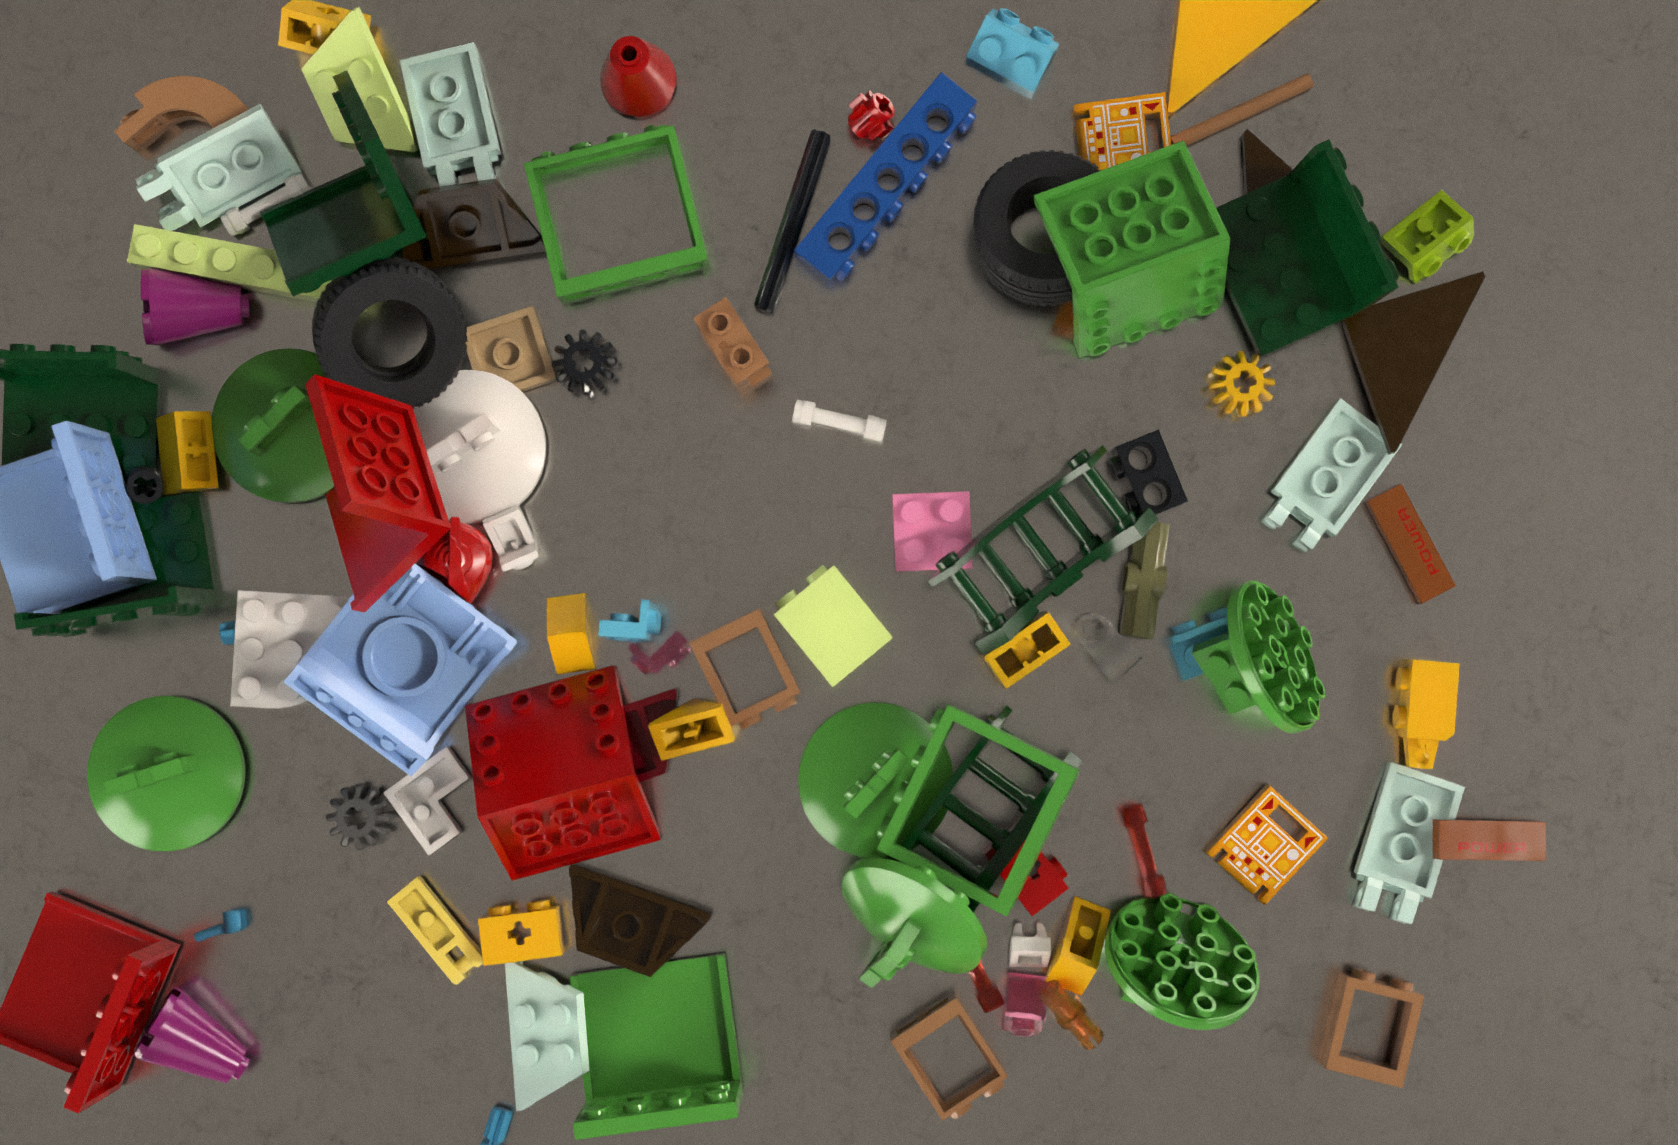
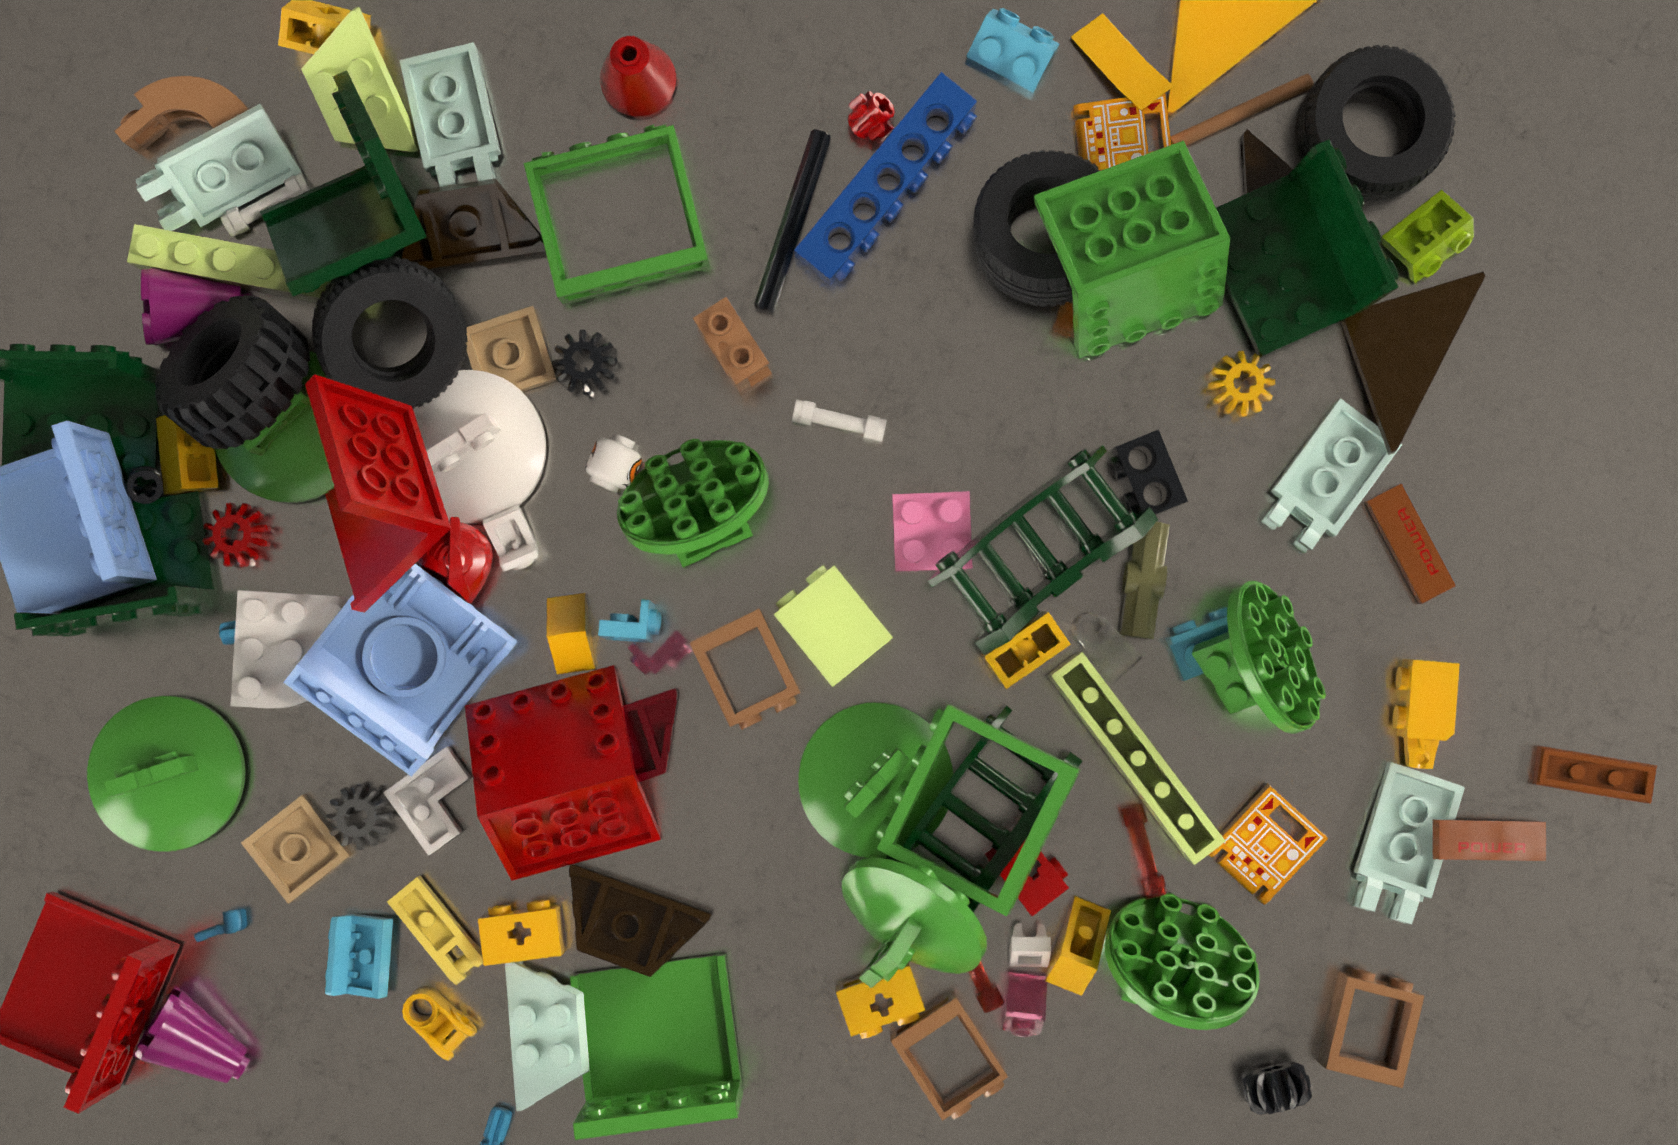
yellow slope [648,698,735,761] -> none
clear orange pin [1038,980,1104,1050] -> none
none -> black tyre [155,295,310,449]
none -> red gear [203,502,271,568]
none -> tan tile [241,794,353,904]
none -> medium azure bracket [325,914,393,999]
none -> yellow piece [402,986,477,1061]
none -> white head [585,433,642,493]
none -> bright green bracket [617,439,769,568]
none -> yellow brick [835,962,925,1039]
none -> yellowish green brick [1047,652,1226,865]
none -> yellow sticker [1071,13,1174,111]
none -> black gear [1242,1062,1312,1115]
none -> black tyre [1297,45,1456,202]
none -> dark orange tile [1532,746,1657,804]

